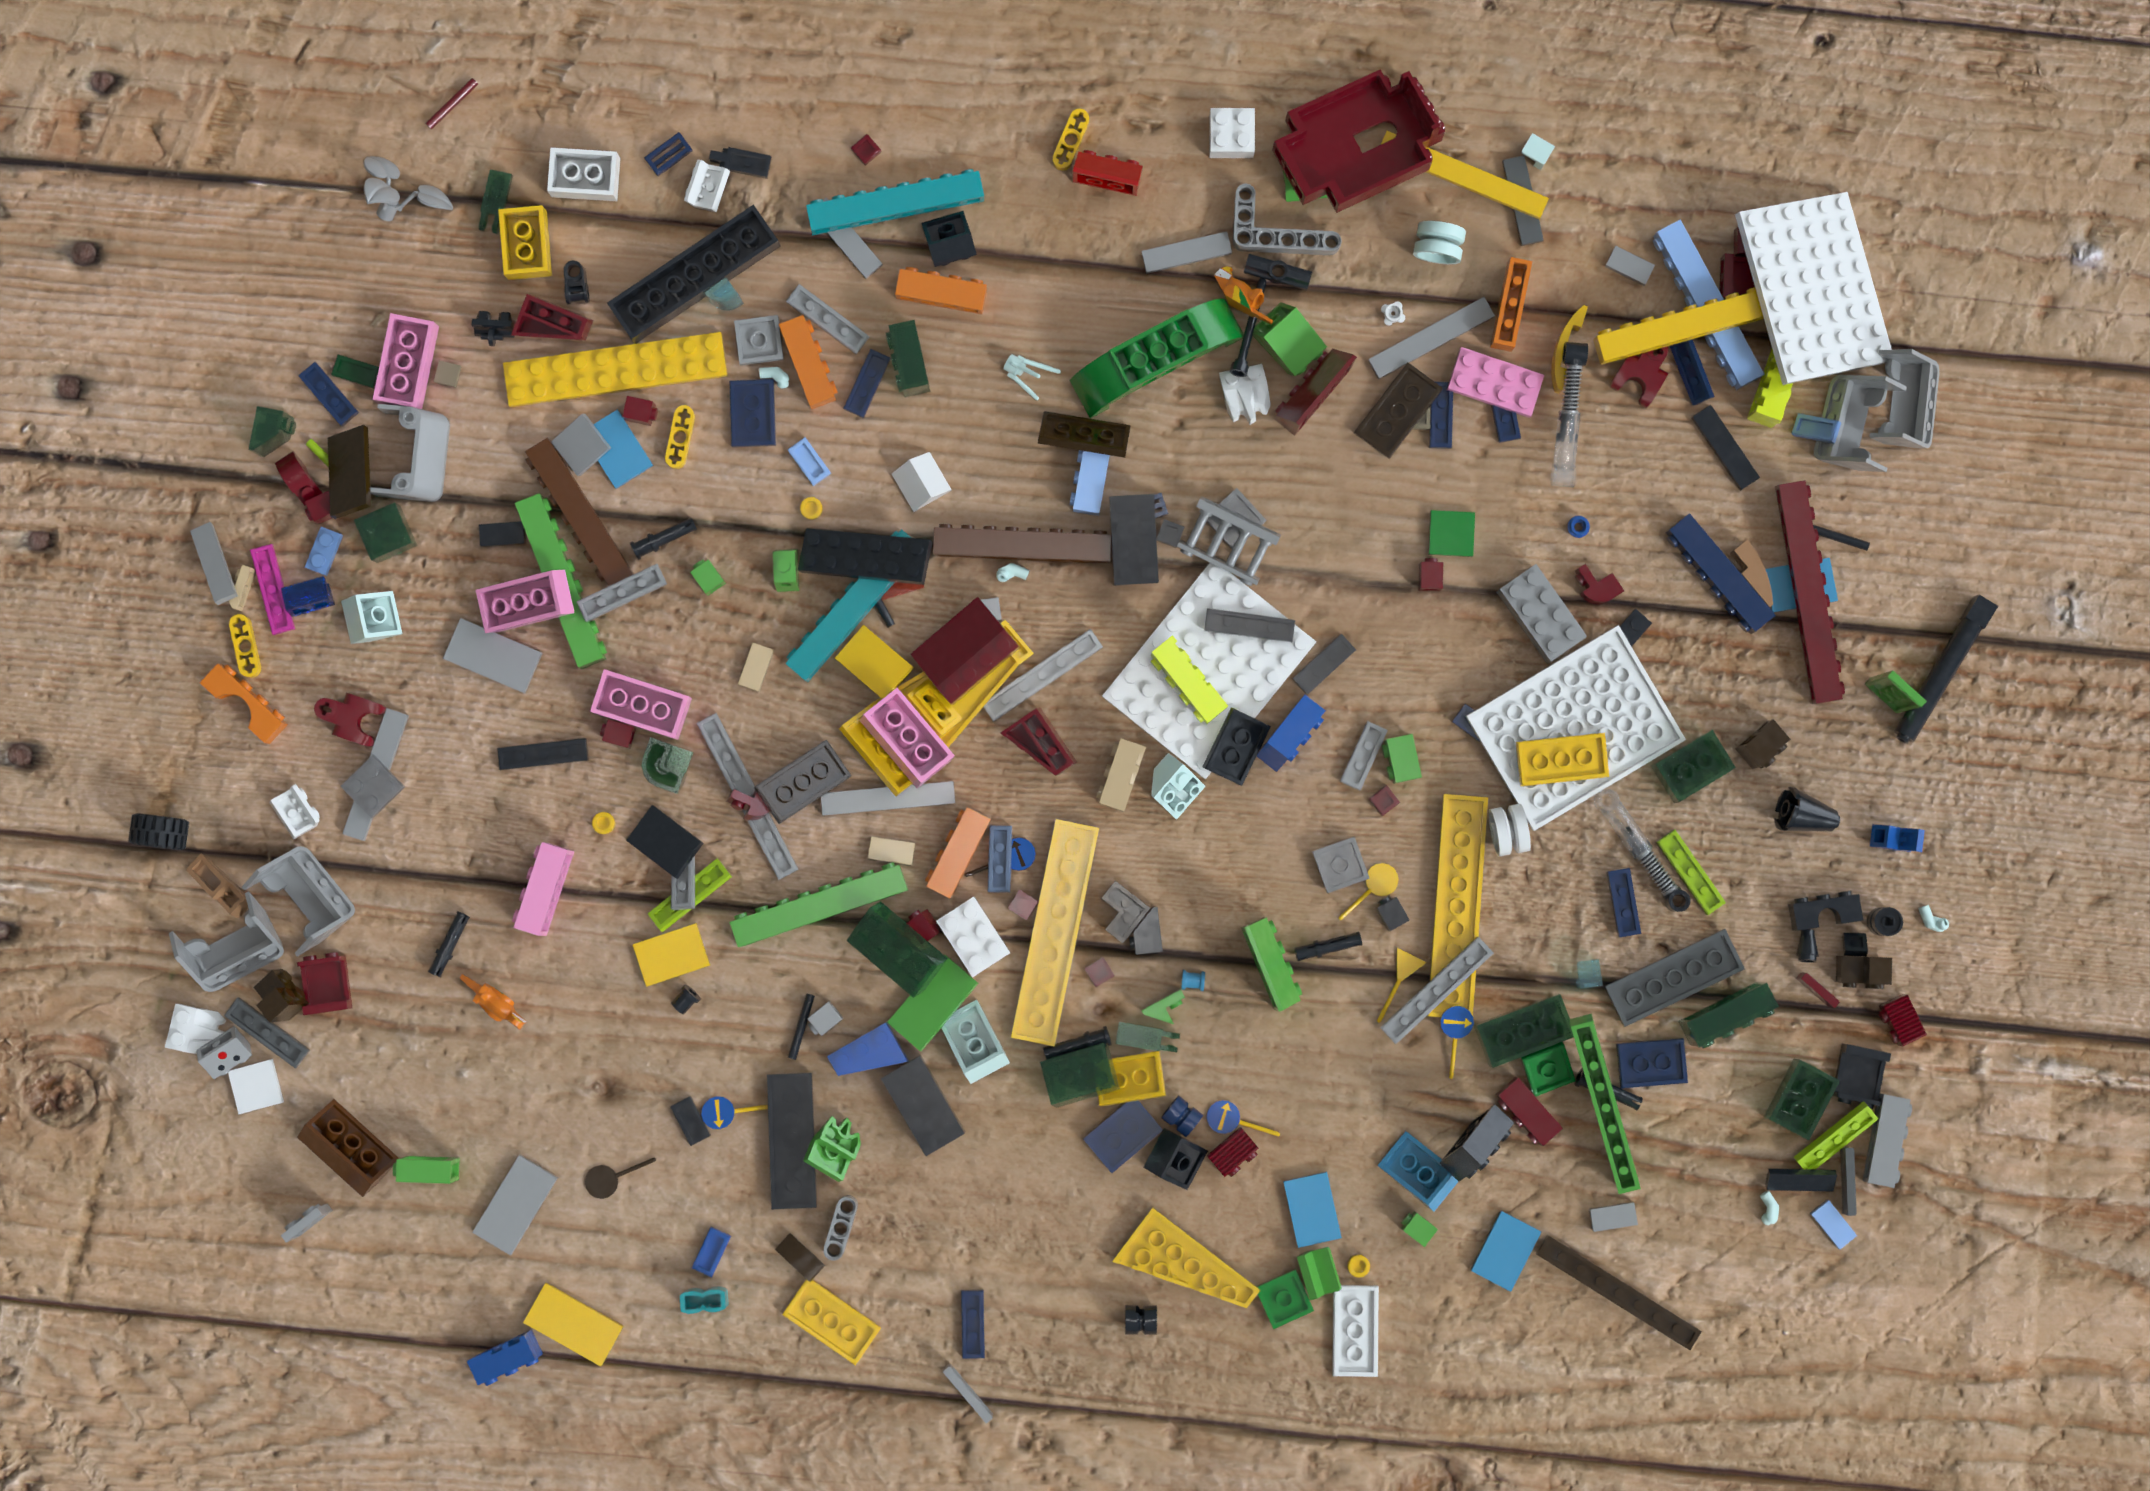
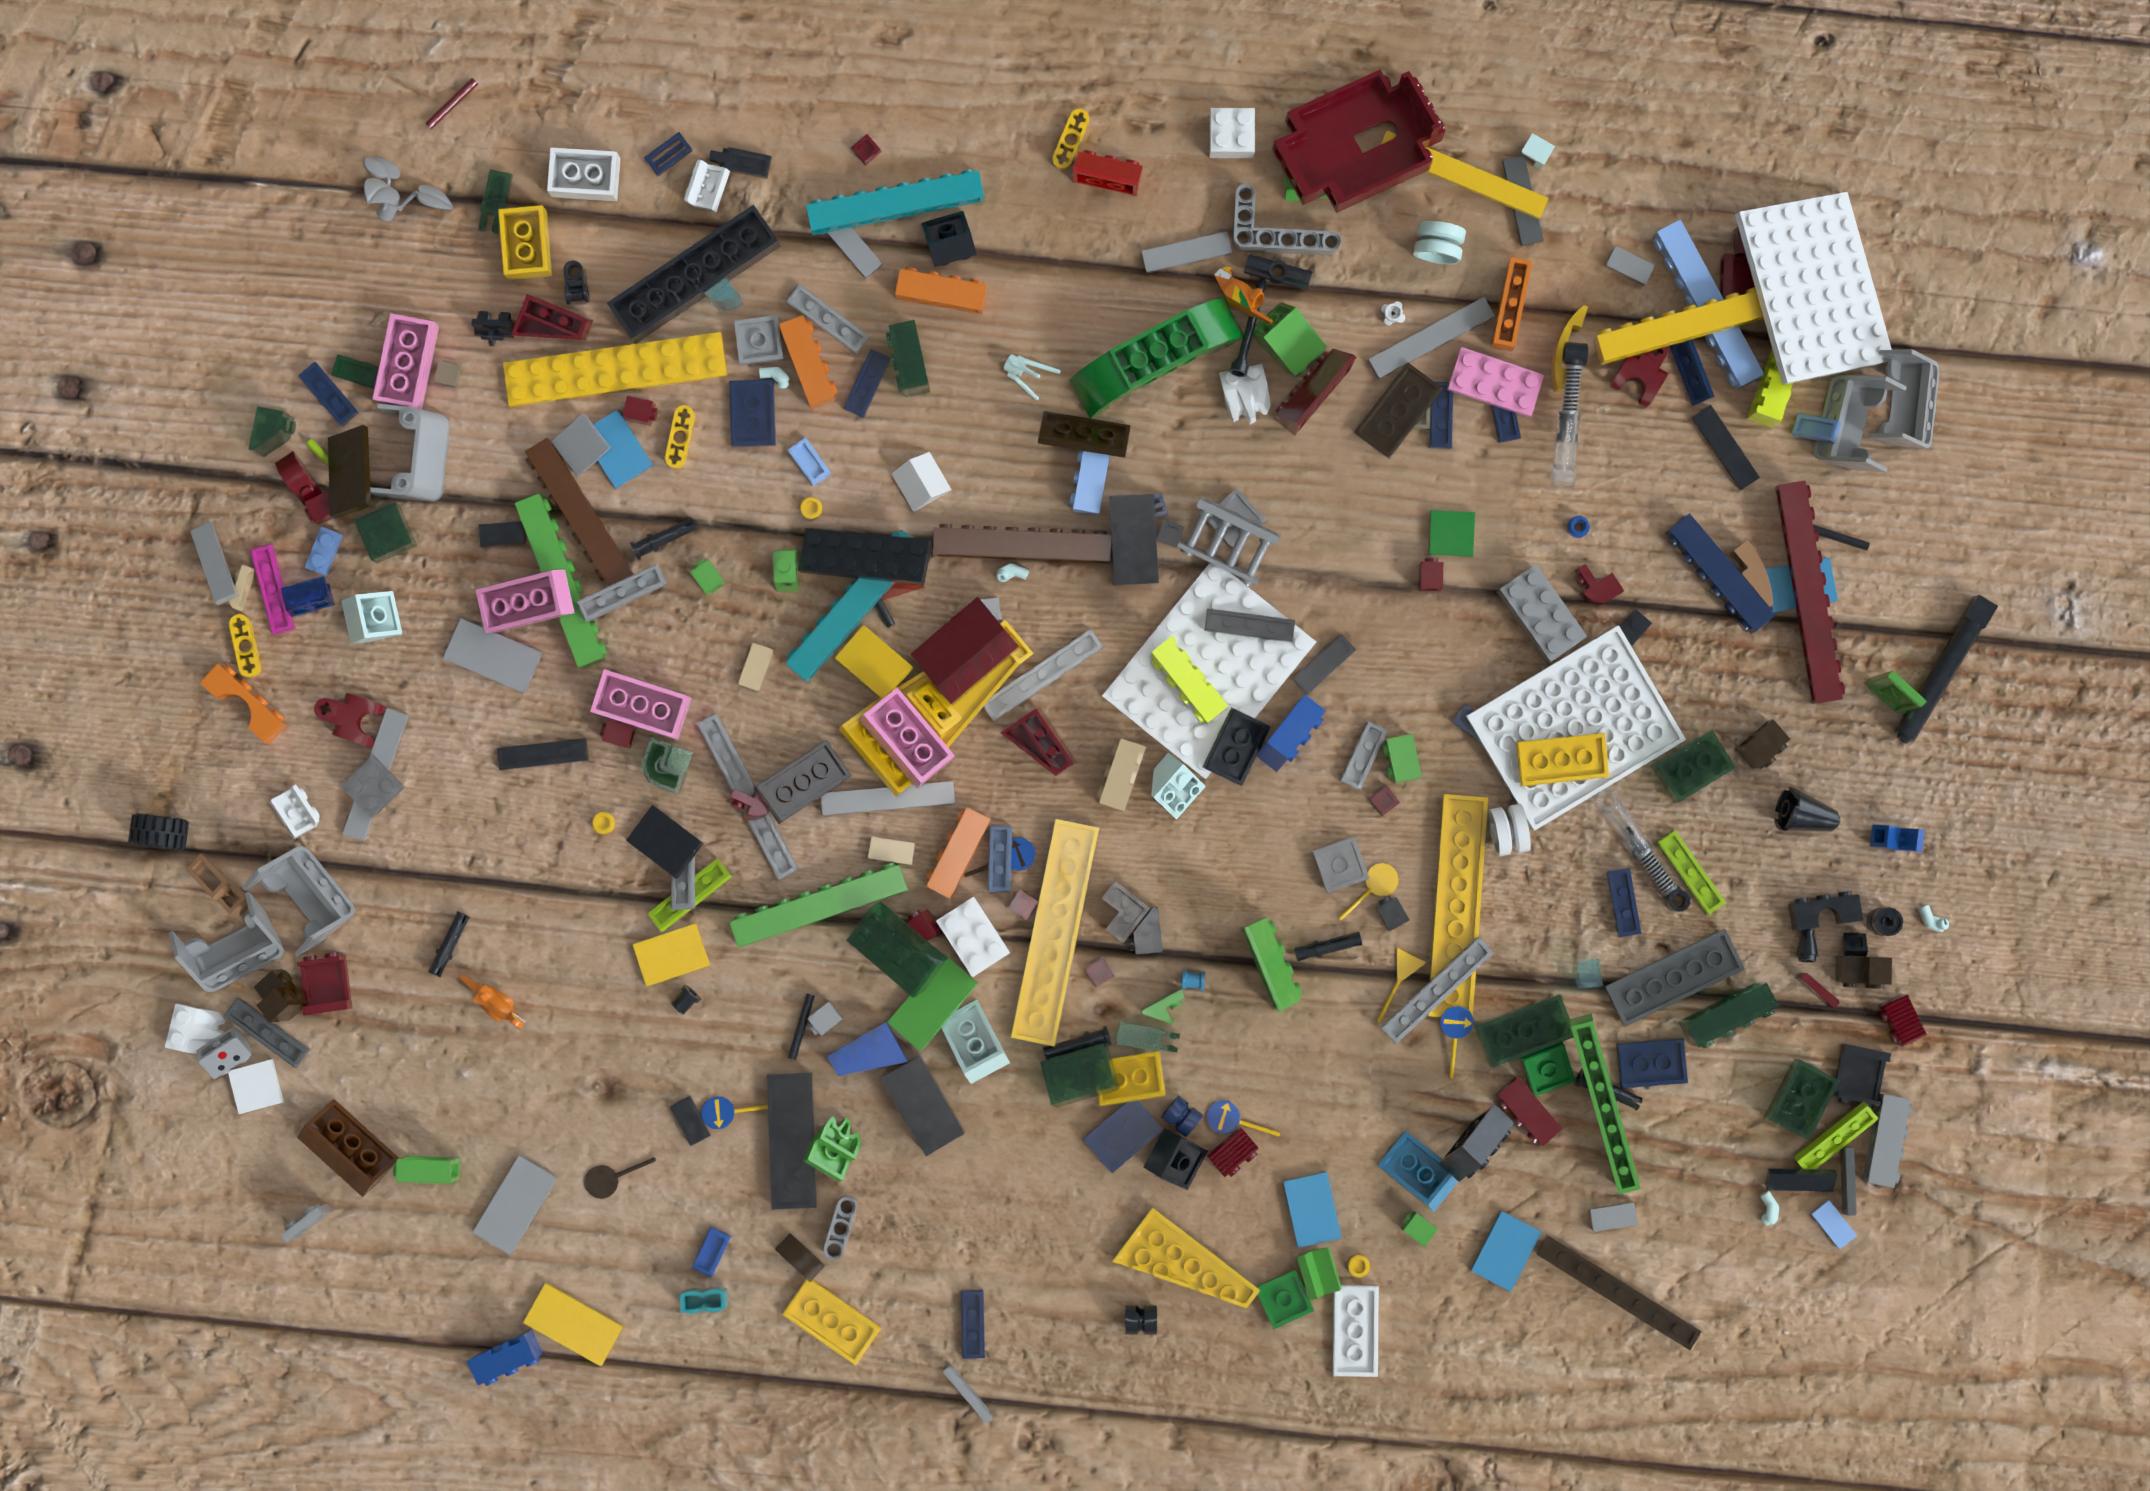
bright pink brick [512,842,574,936] -> none

